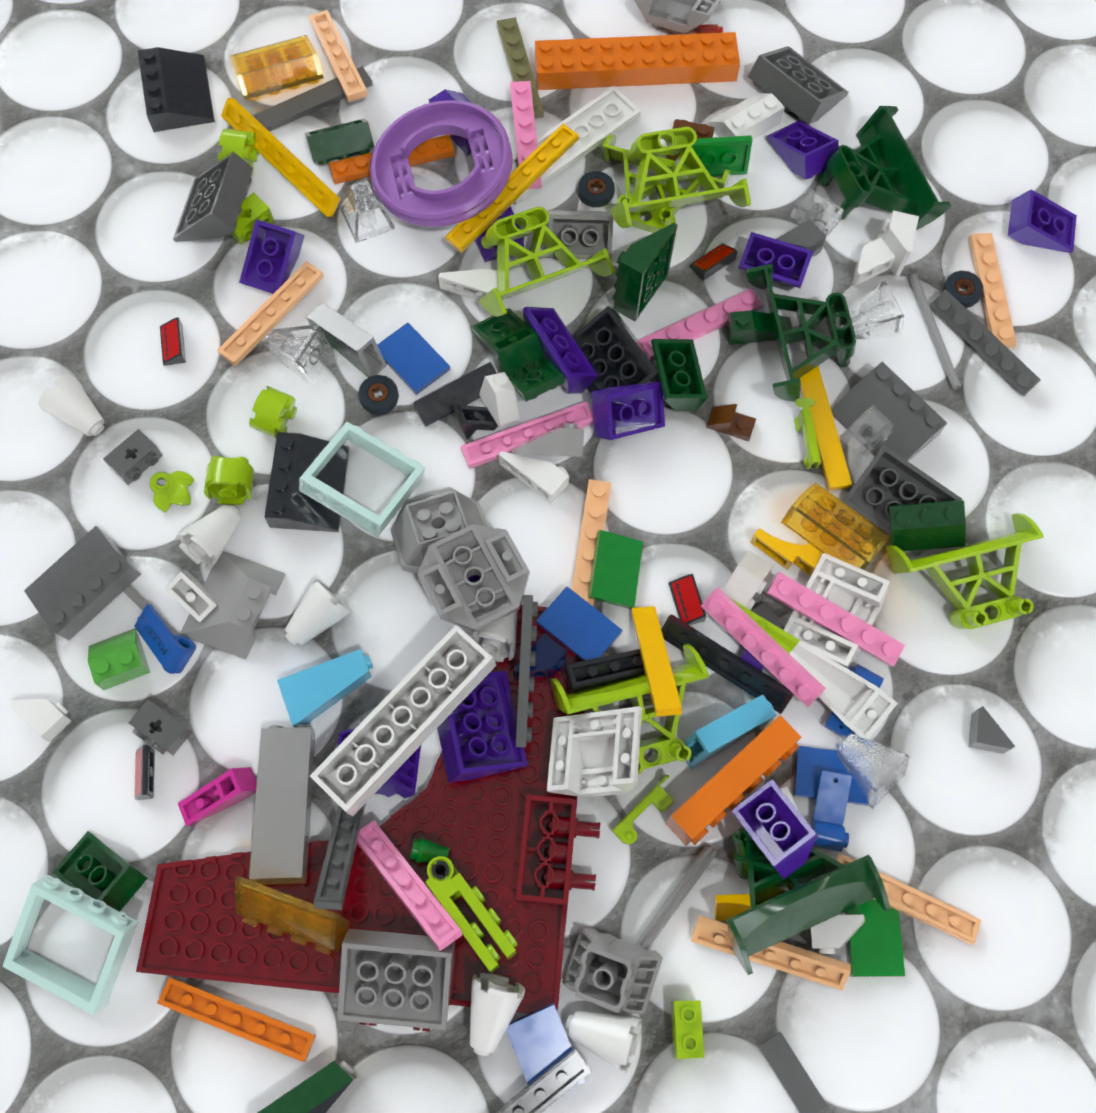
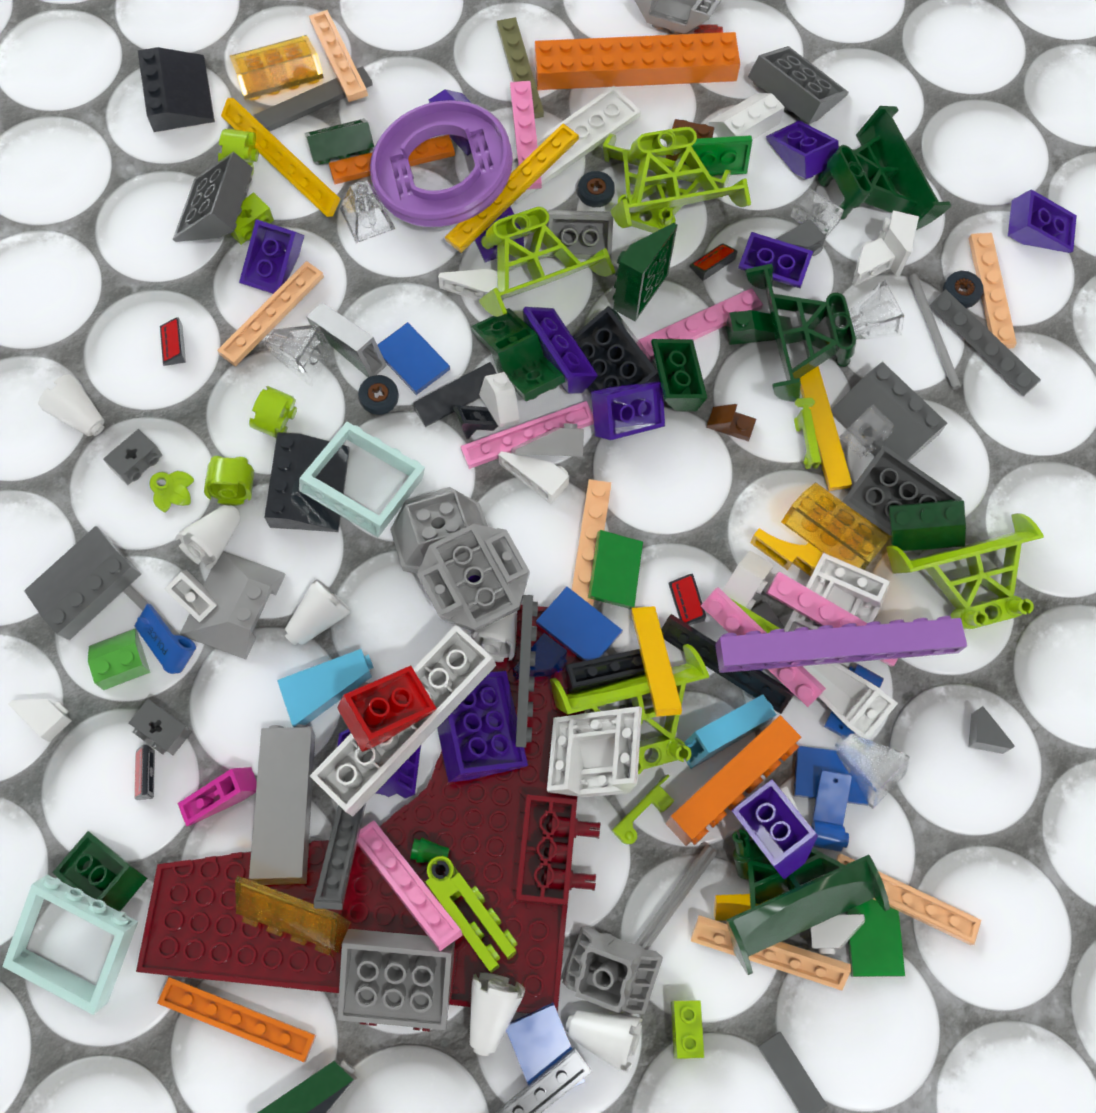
none -> red slope [337,665,437,752]
none -> medium lavender brick [715,616,967,673]

